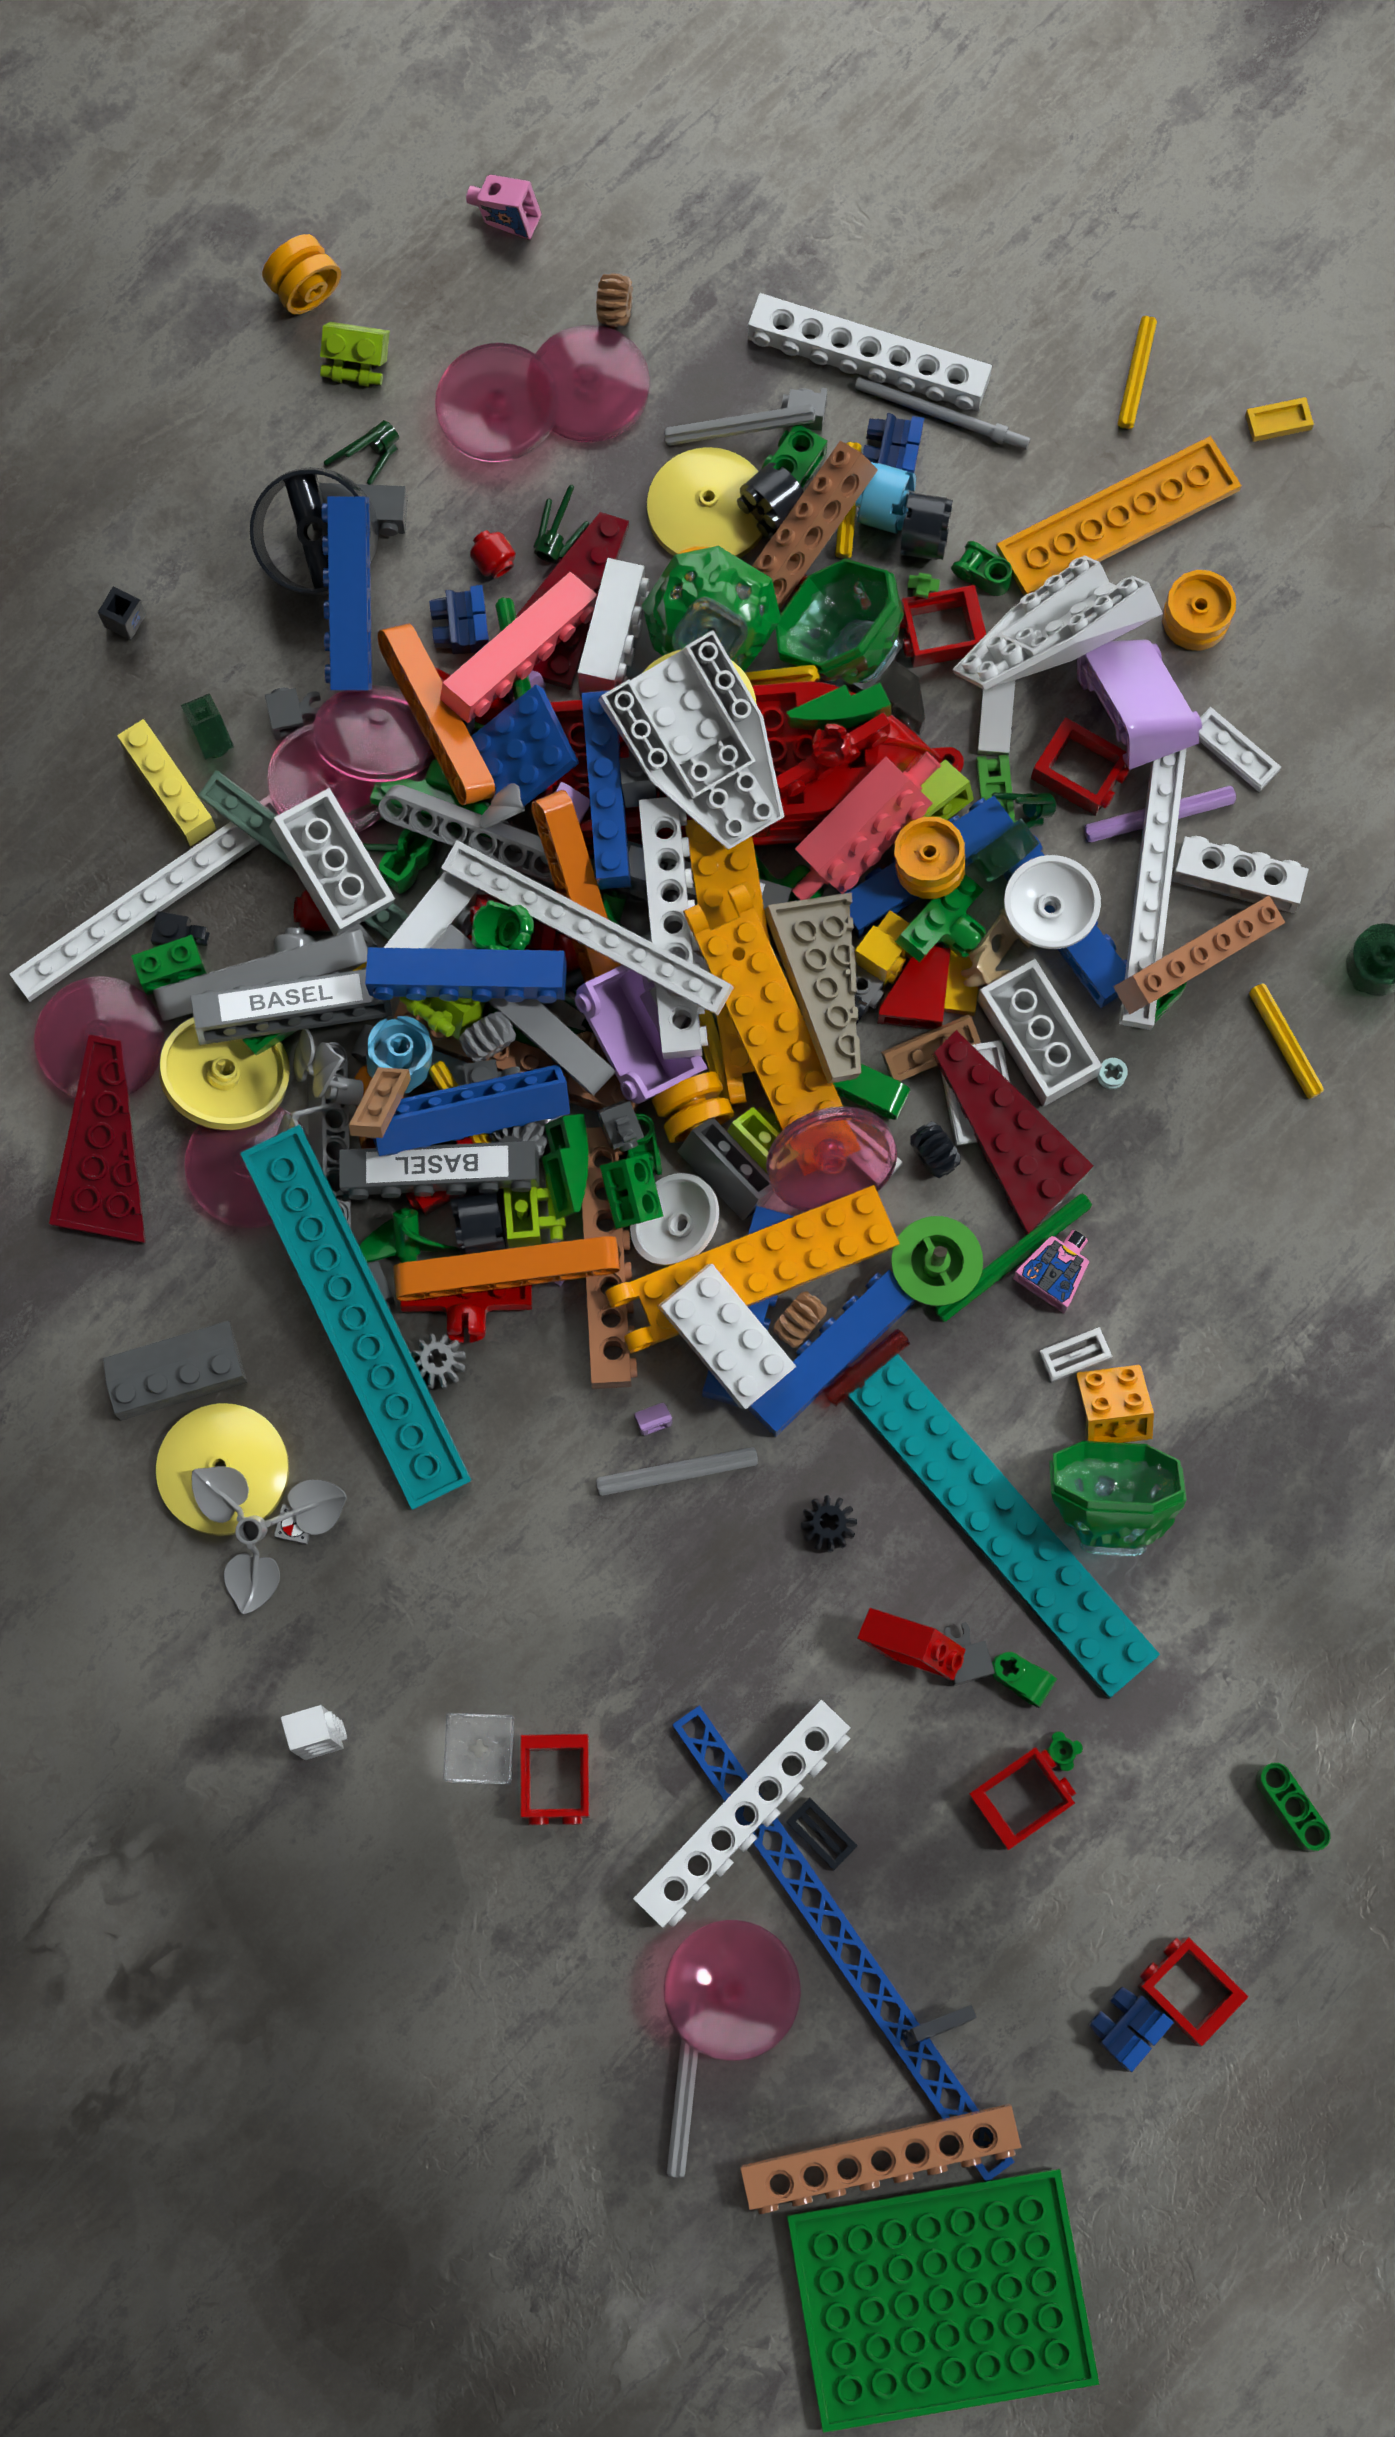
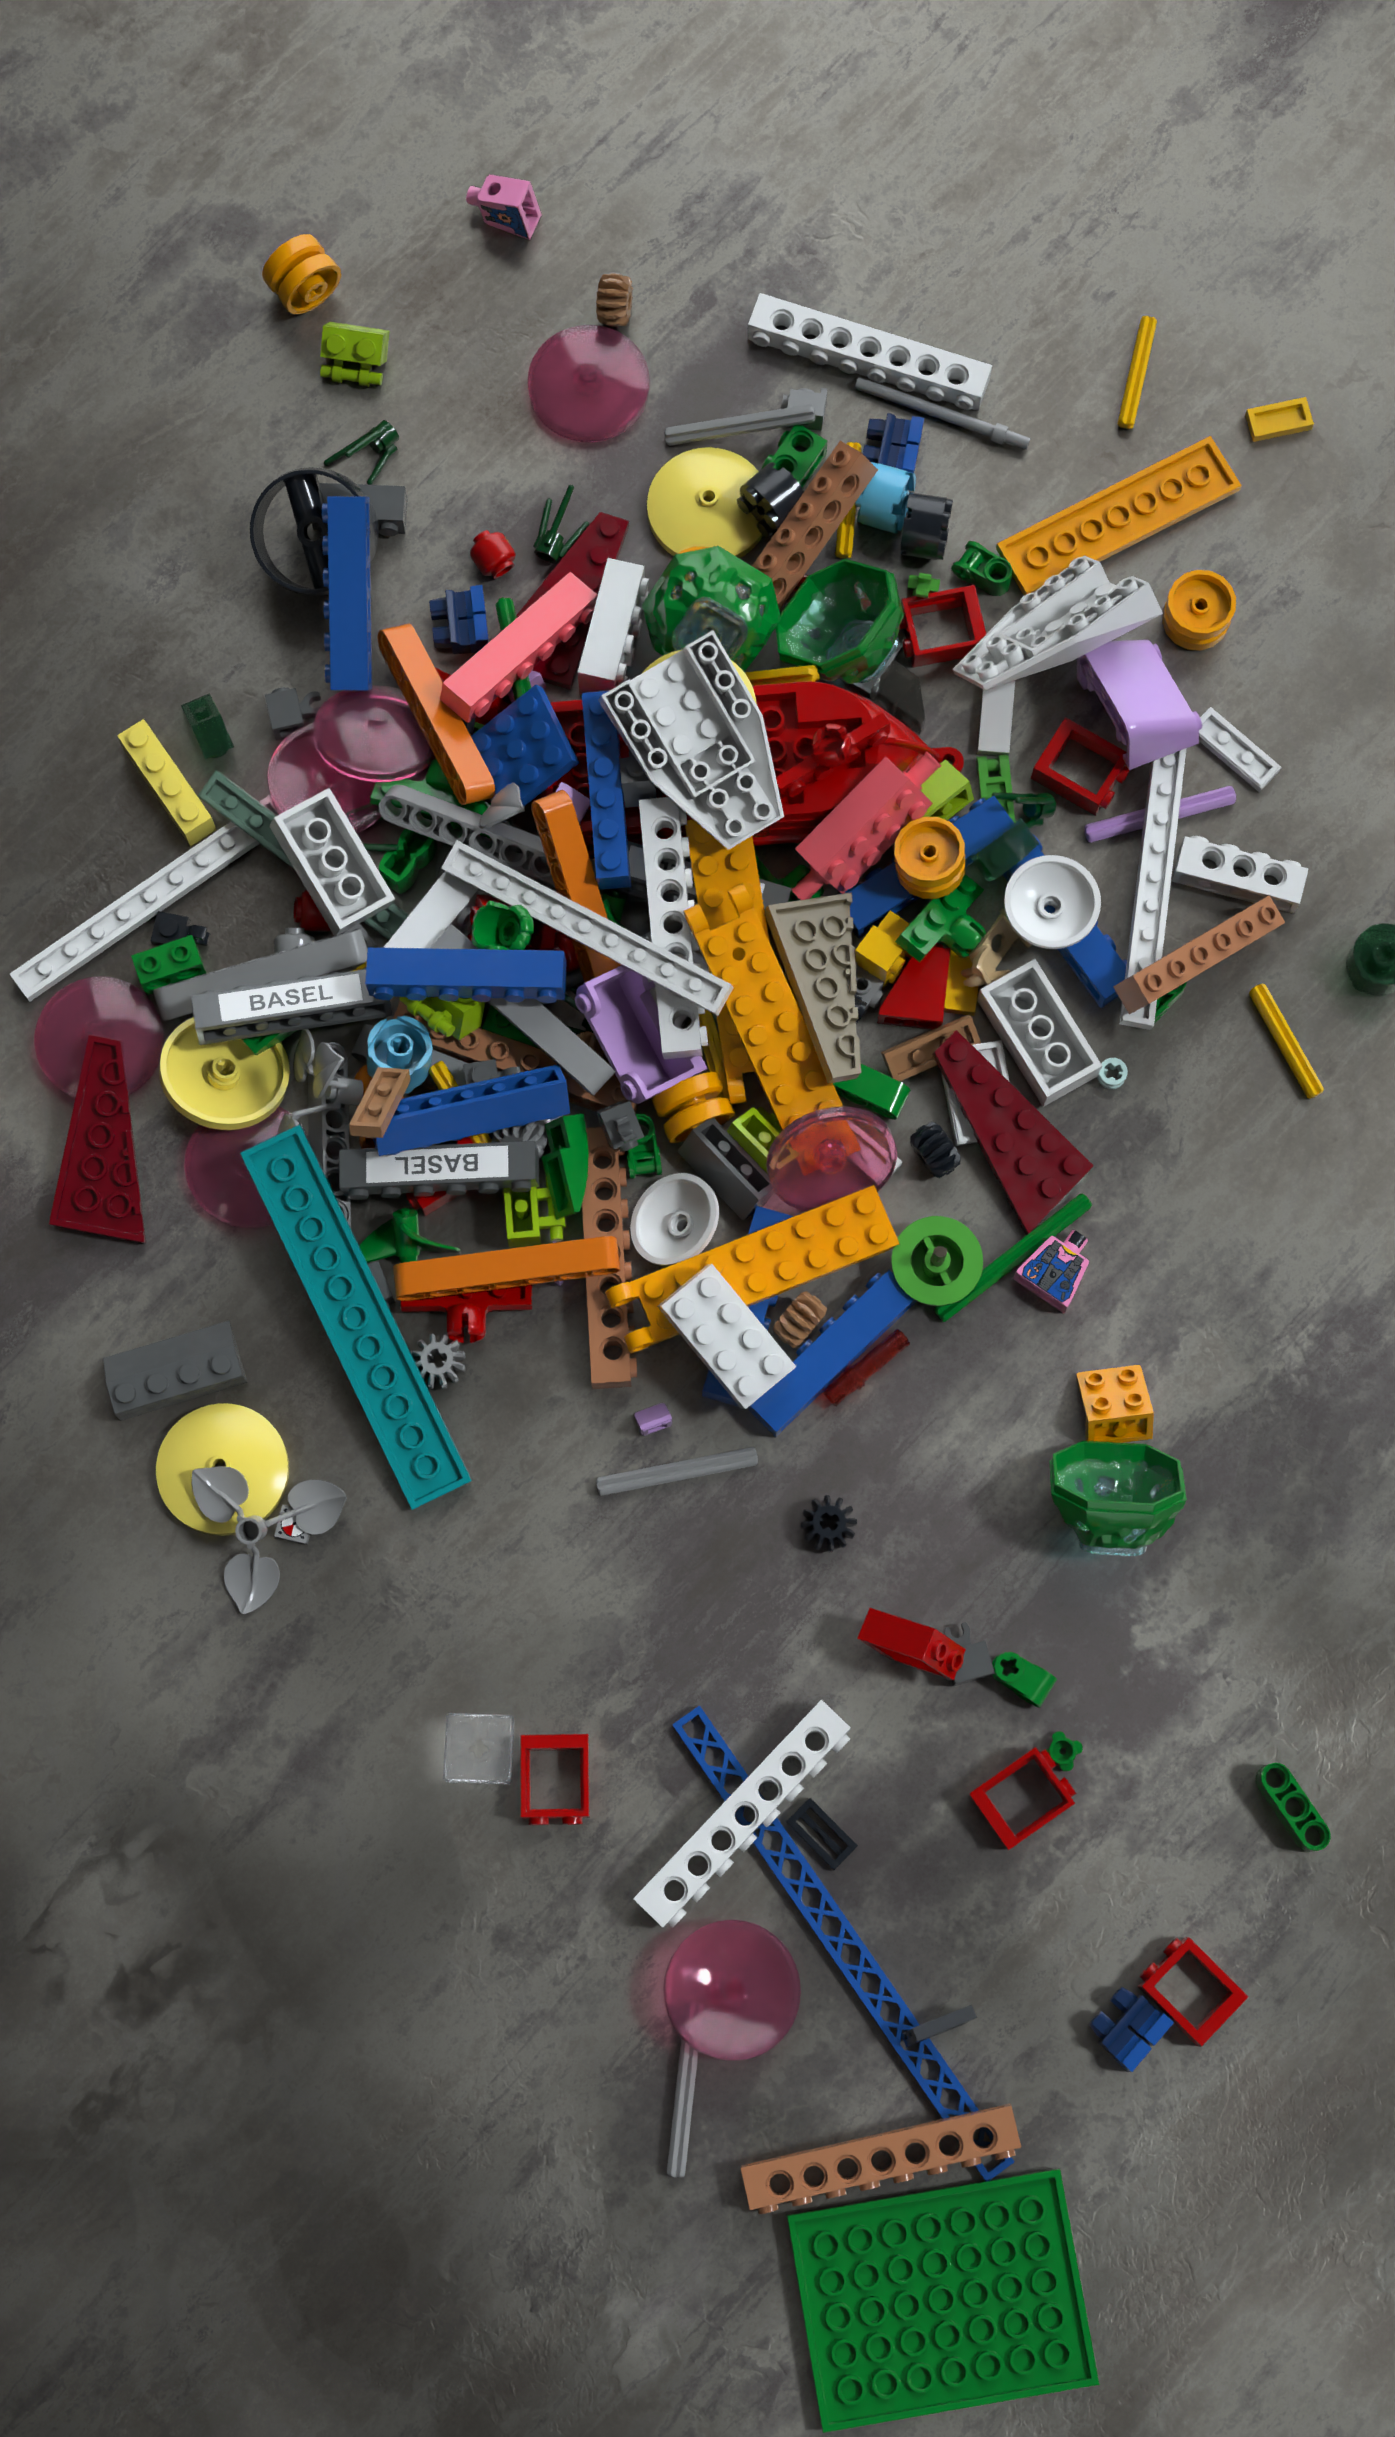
black brick [98,586,146,640] -> none
white brick [281,1705,347,1760] -> none
clear pink dish [435,343,559,463] -> none
black brick [451,1193,507,1255] -> none
light grey gear [459,1012,516,1062] -> none
green brick [600,1153,664,1229] -> none
green slope [787,683,891,730] -> none
teal plate [848,1354,1160,1699] -> none
white tile [1039,1327,1112,1383] -> none

